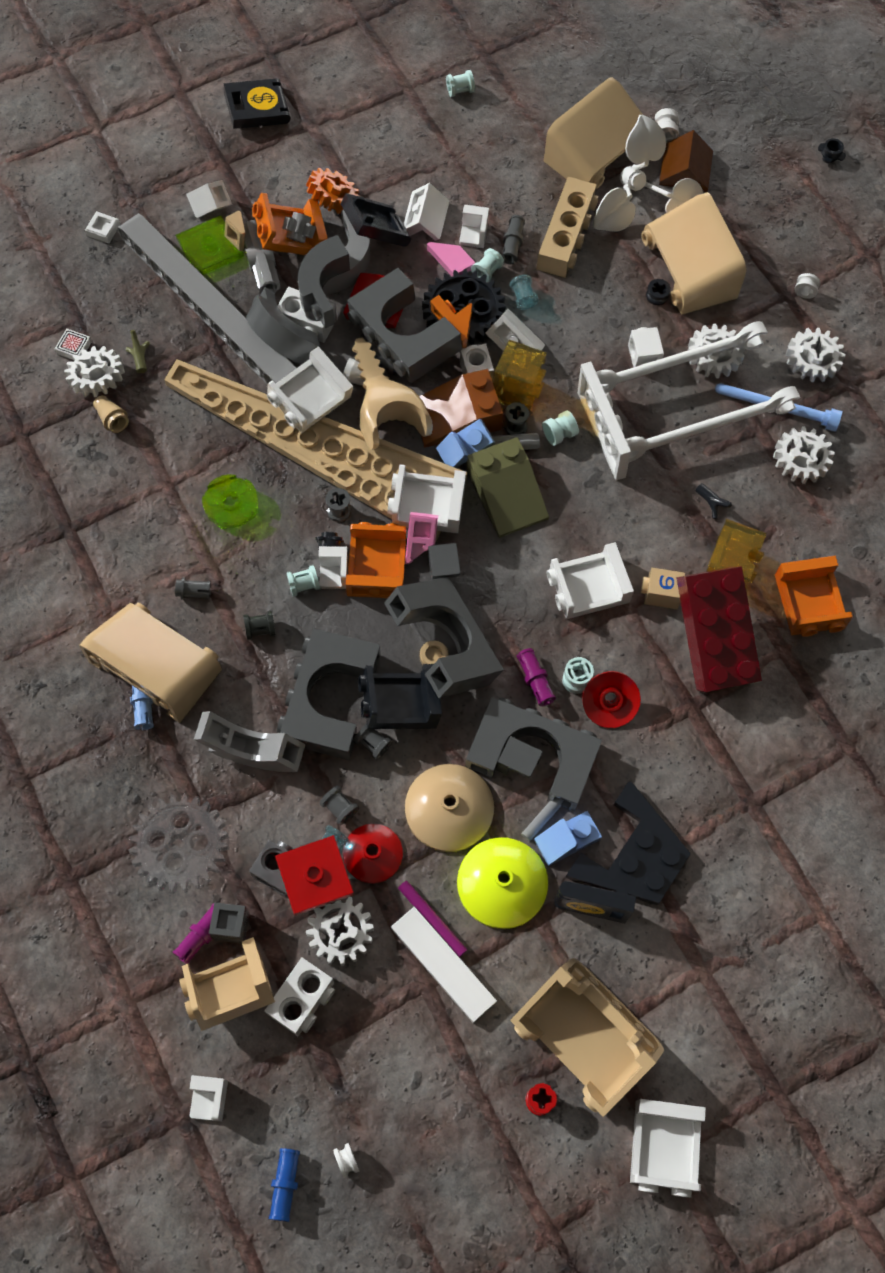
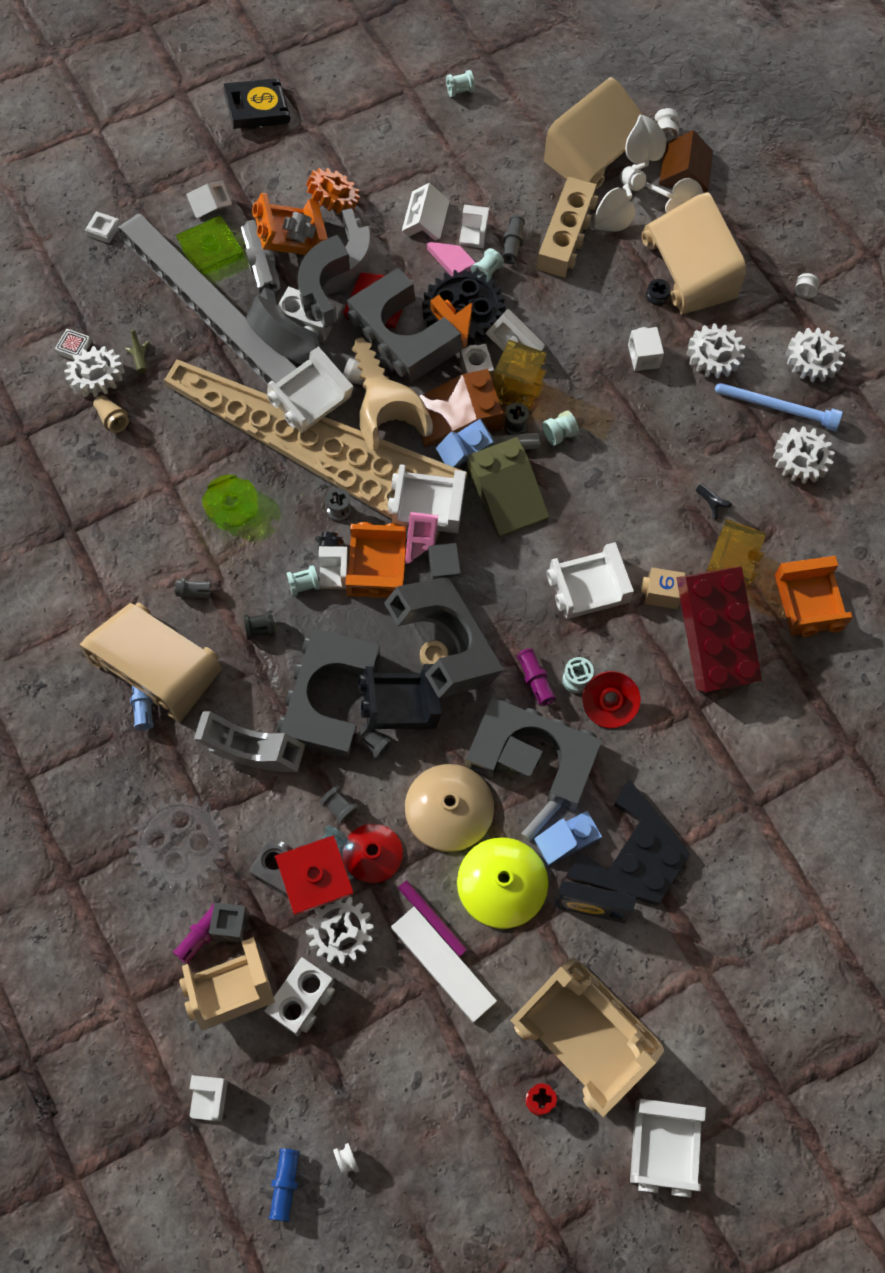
tan slope [224,211,245,251] -> none
black container [340,193,412,247] -> none
clear light blue bush [510,275,538,310] -> none
white piece [577,321,801,481] -> none
black plate [818,138,846,163] -> none

